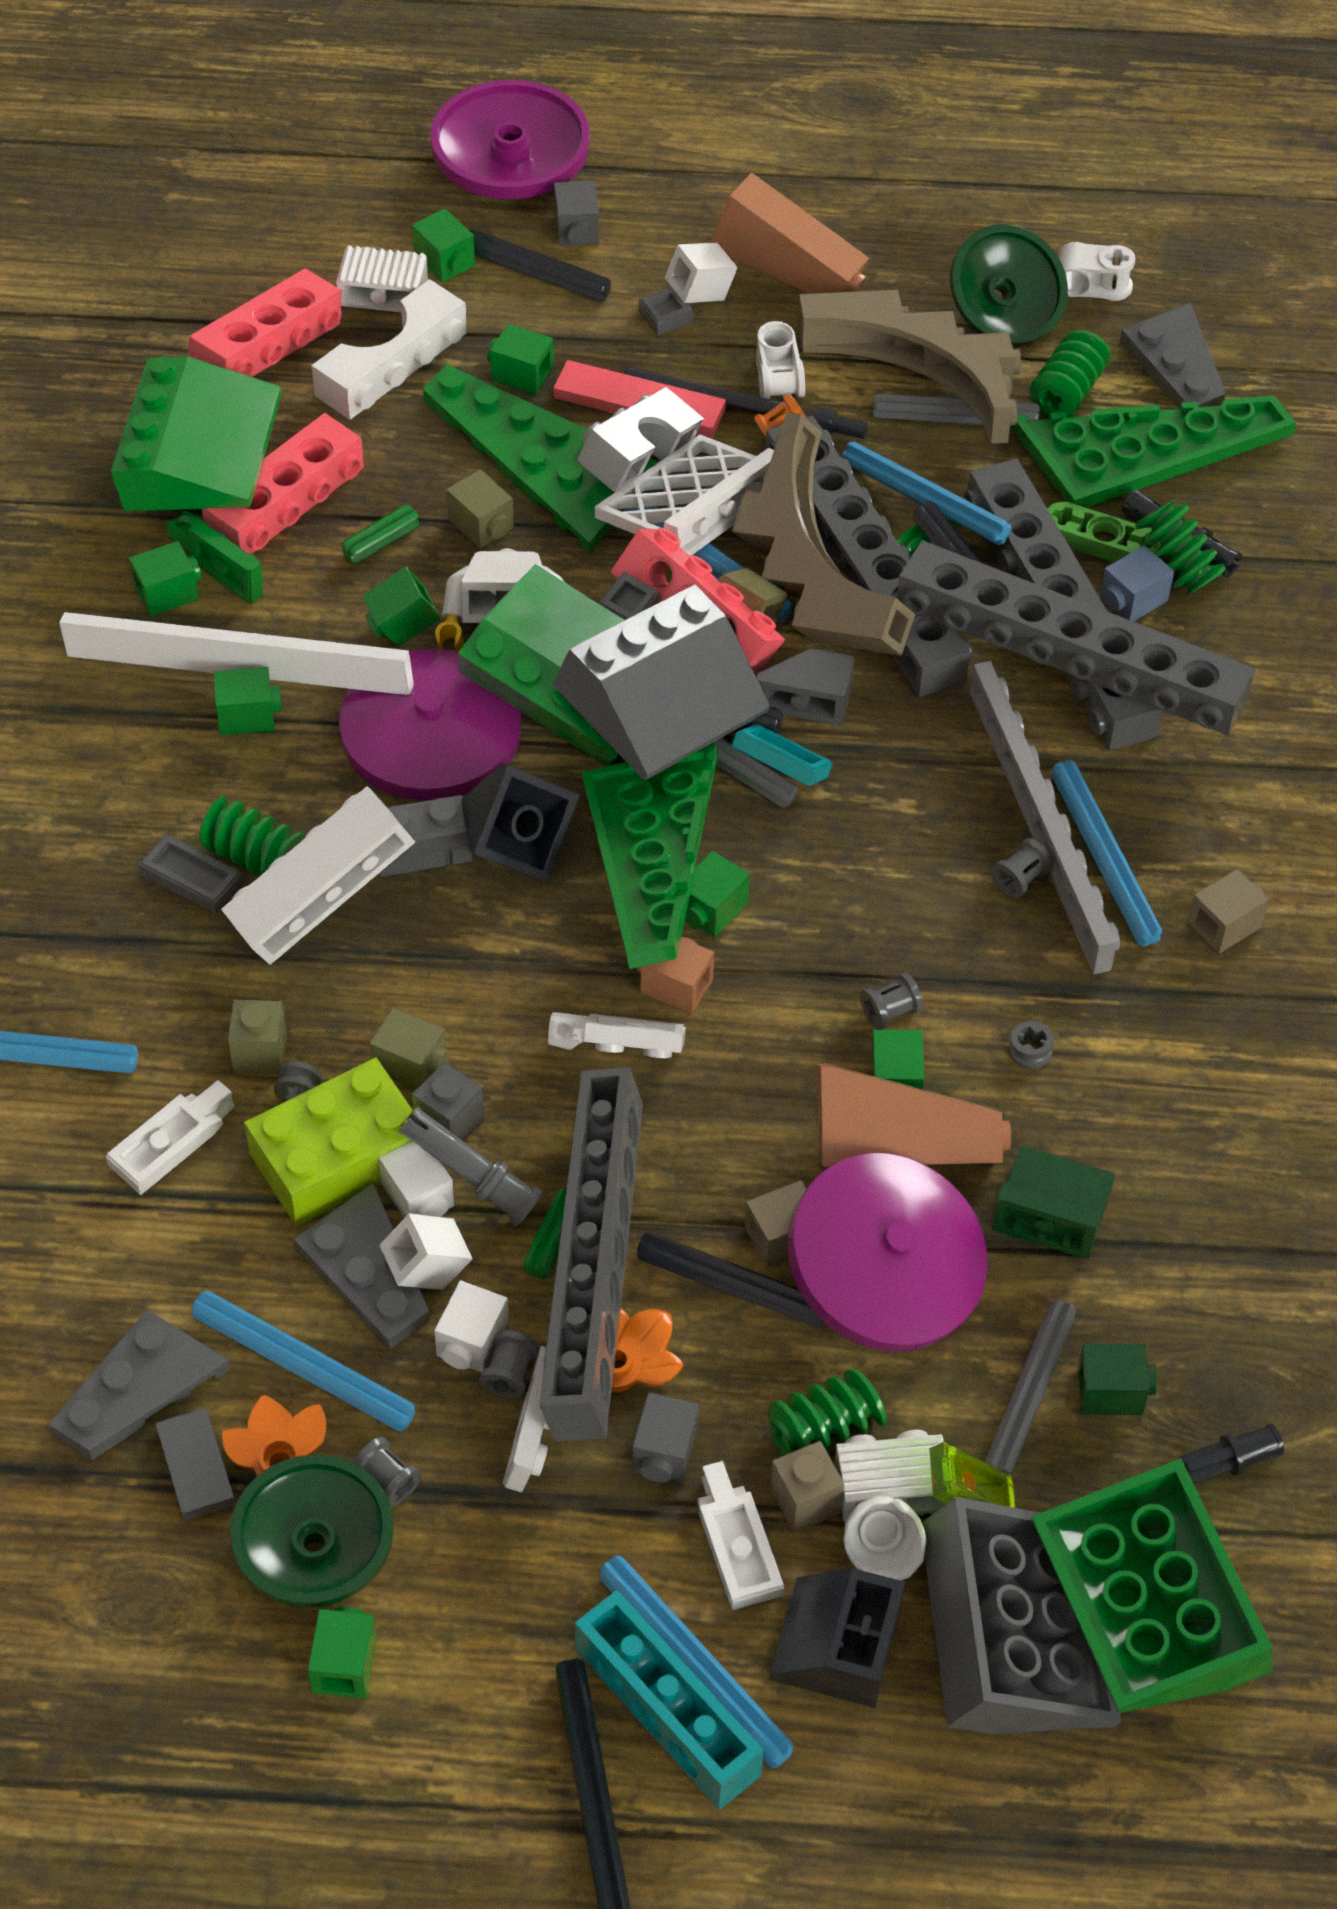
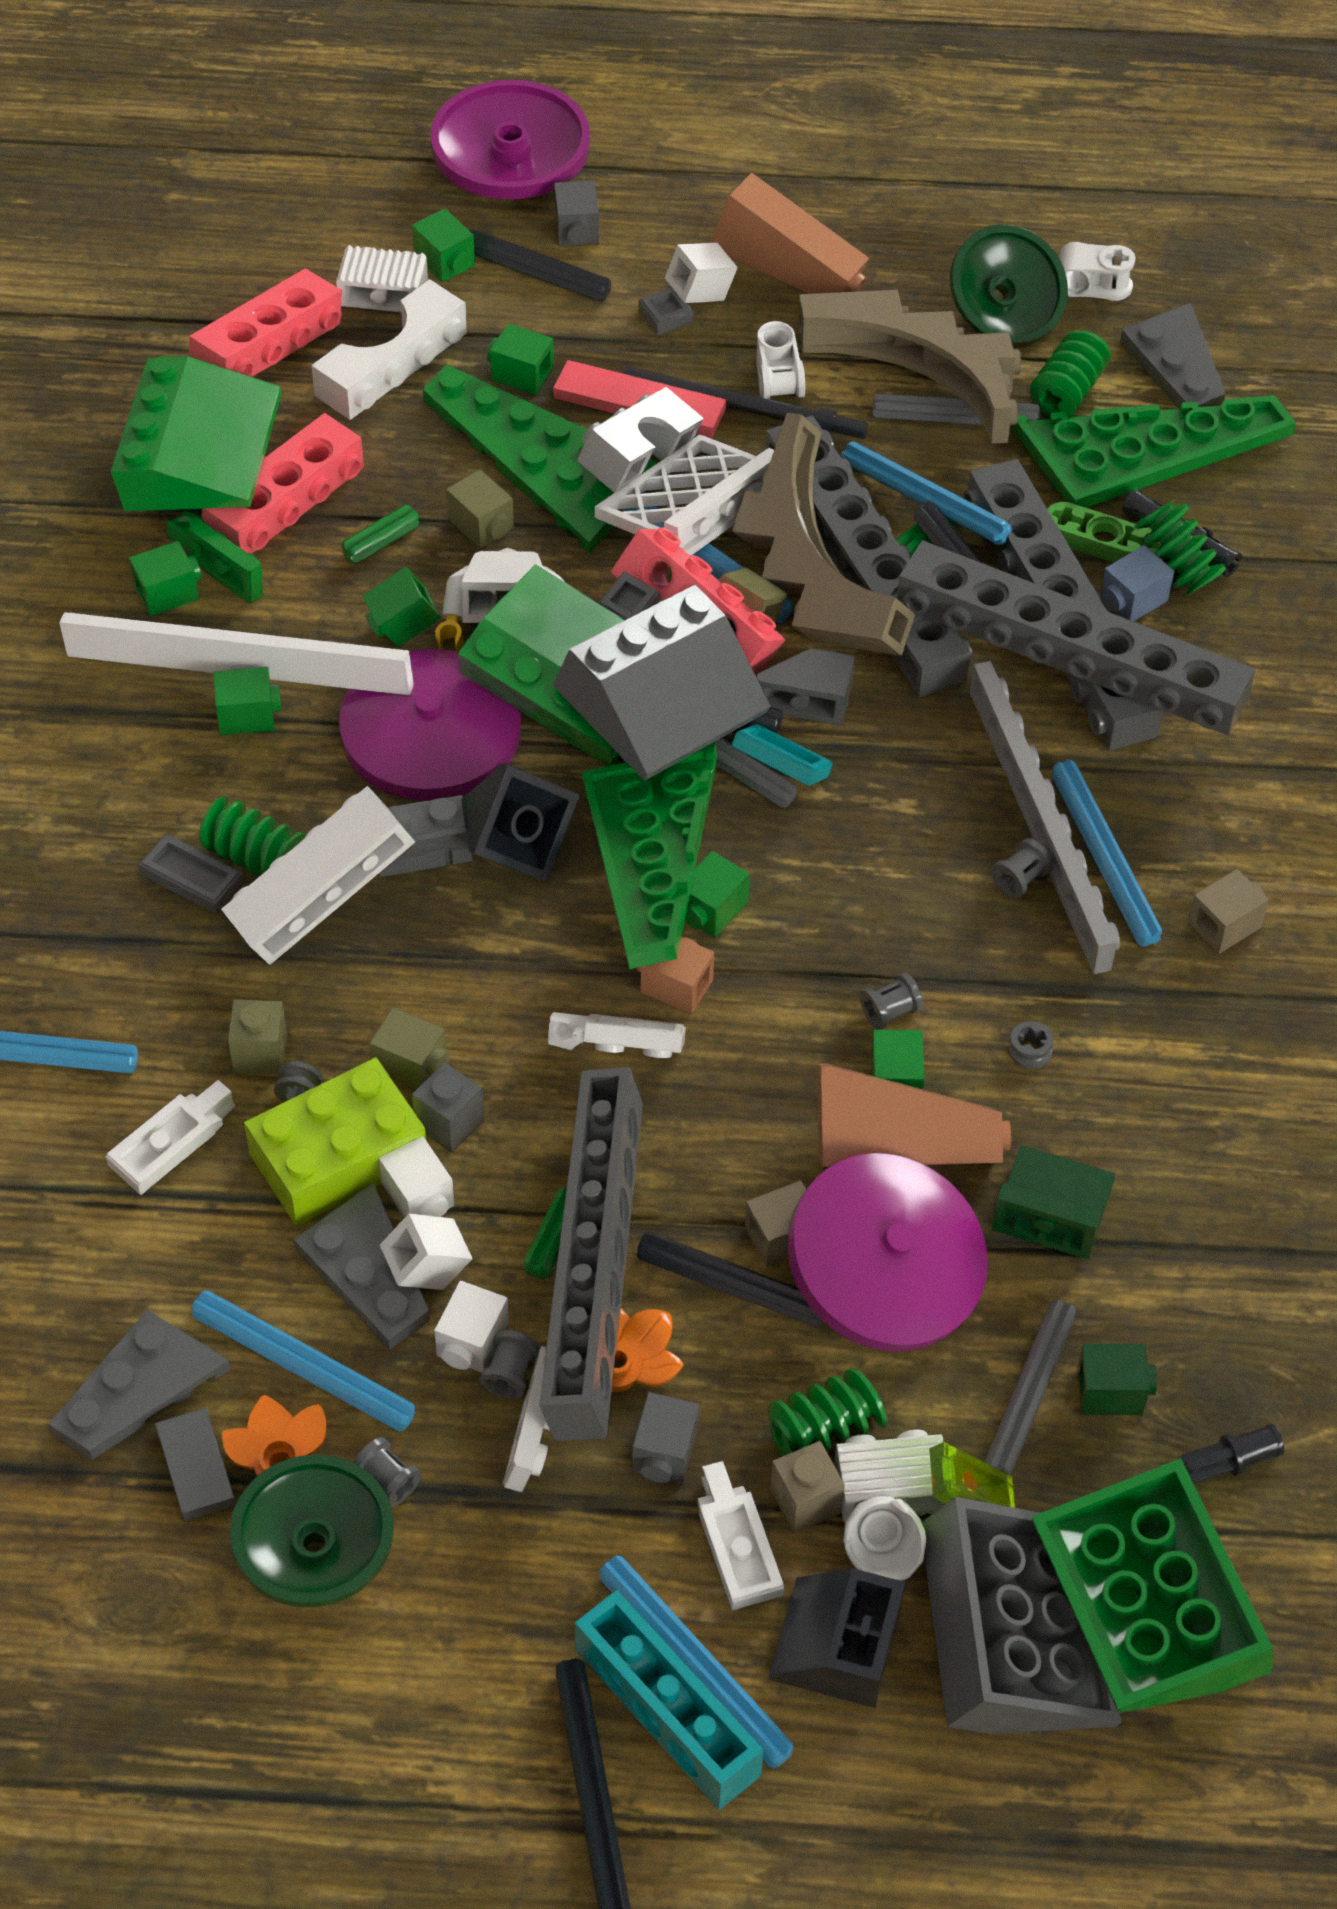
green brick [308,1606,377,1699] -> none
dark grey pin [398,1106,543,1227] -> none
orange bush [754,392,807,436] -> none

